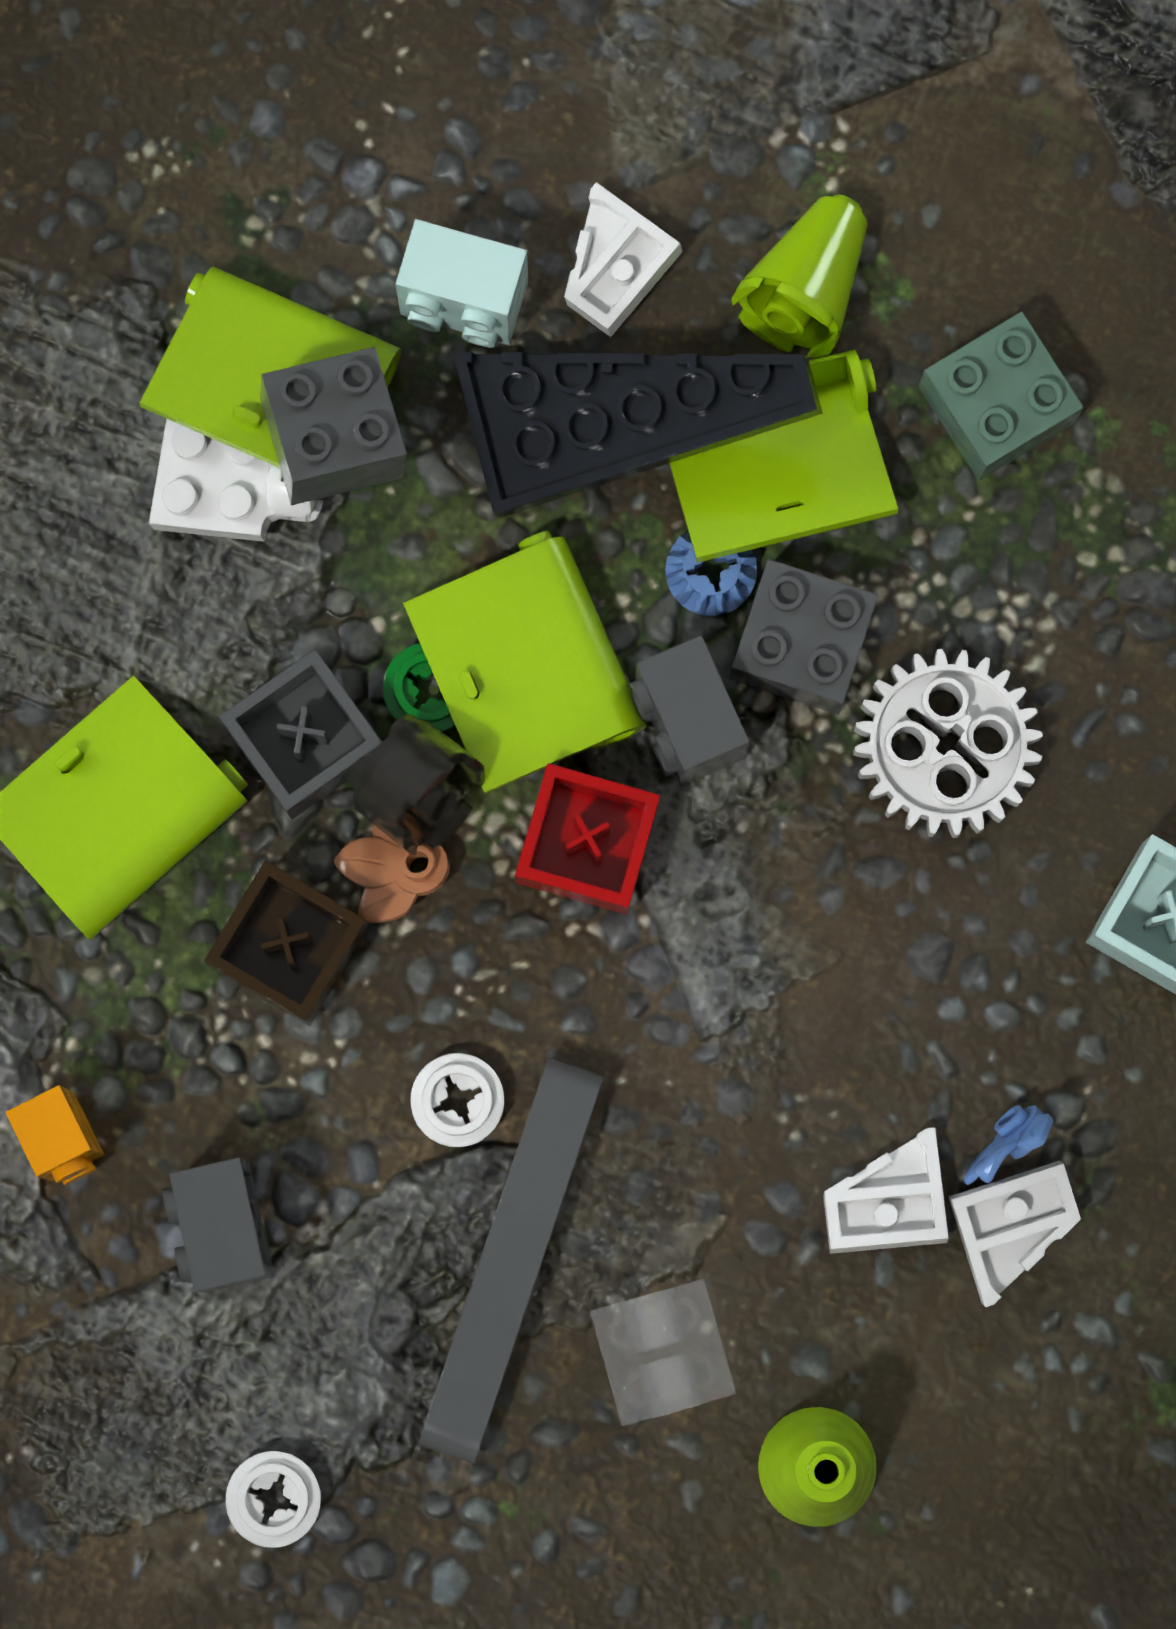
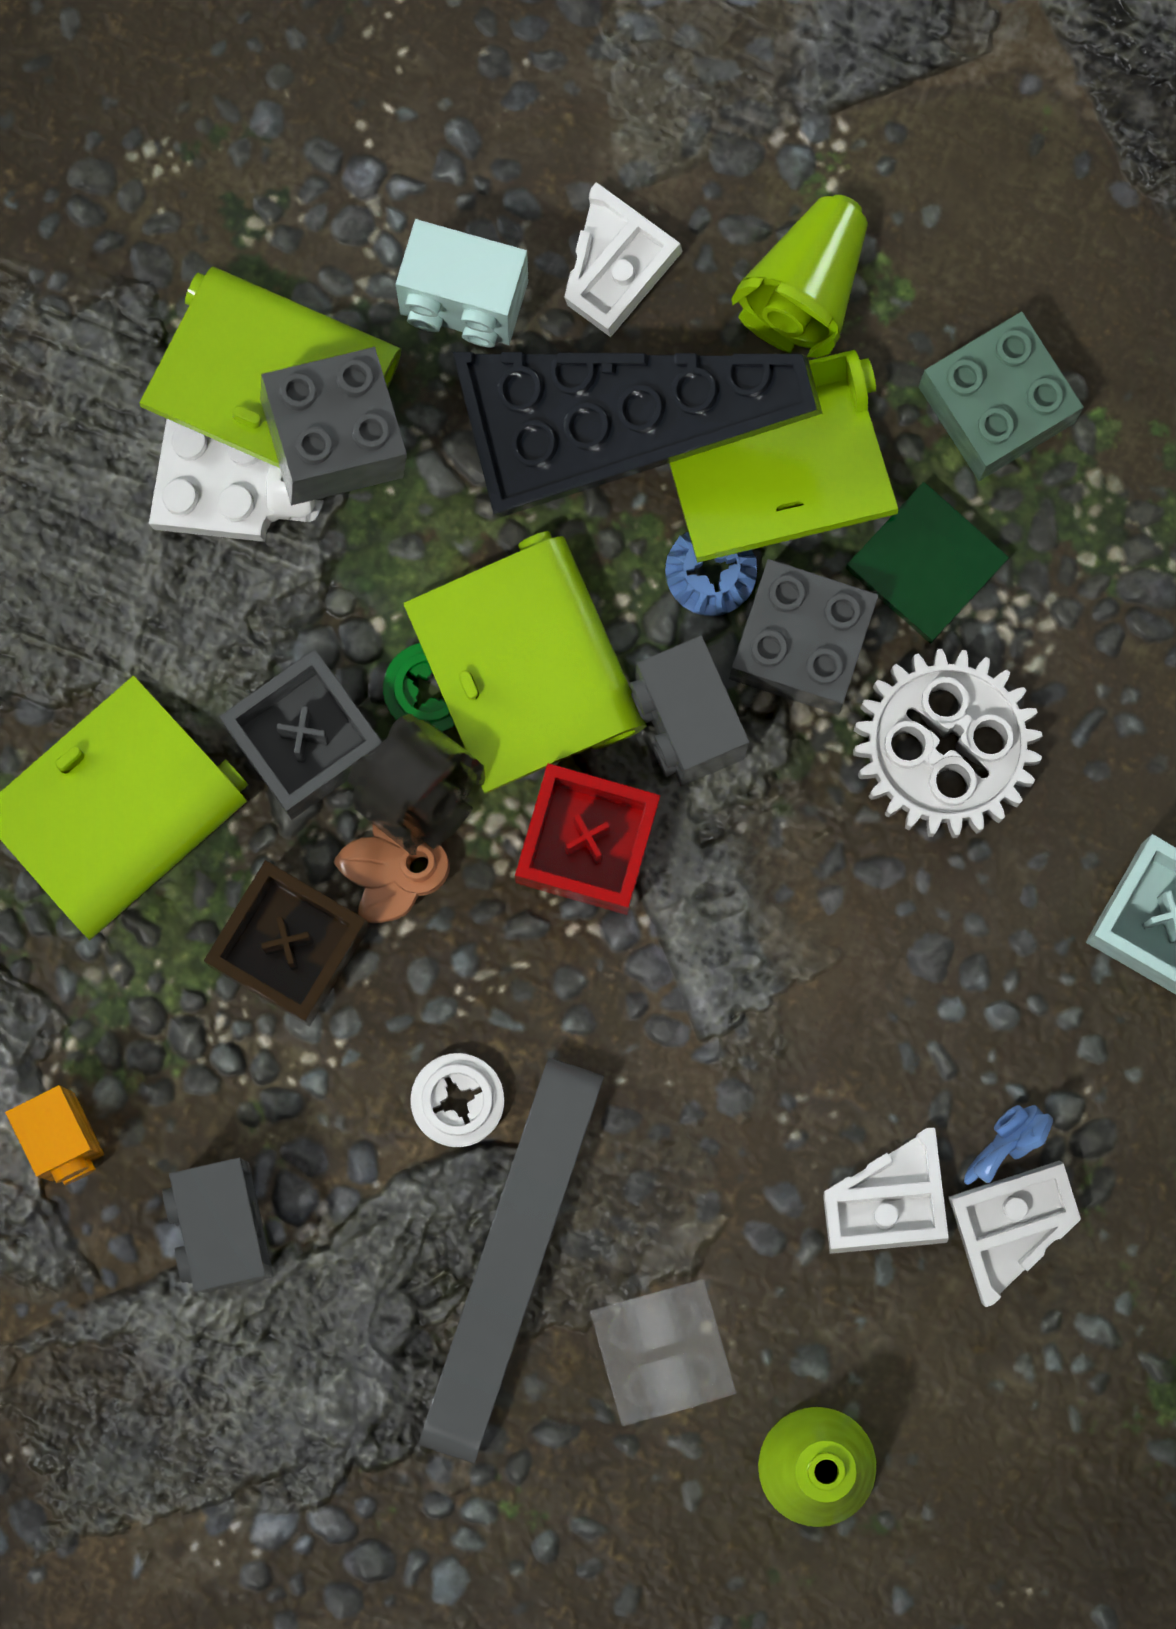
white gear [226,1451,321,1548] -> none
none -> dark green tile [846,482,1009,644]

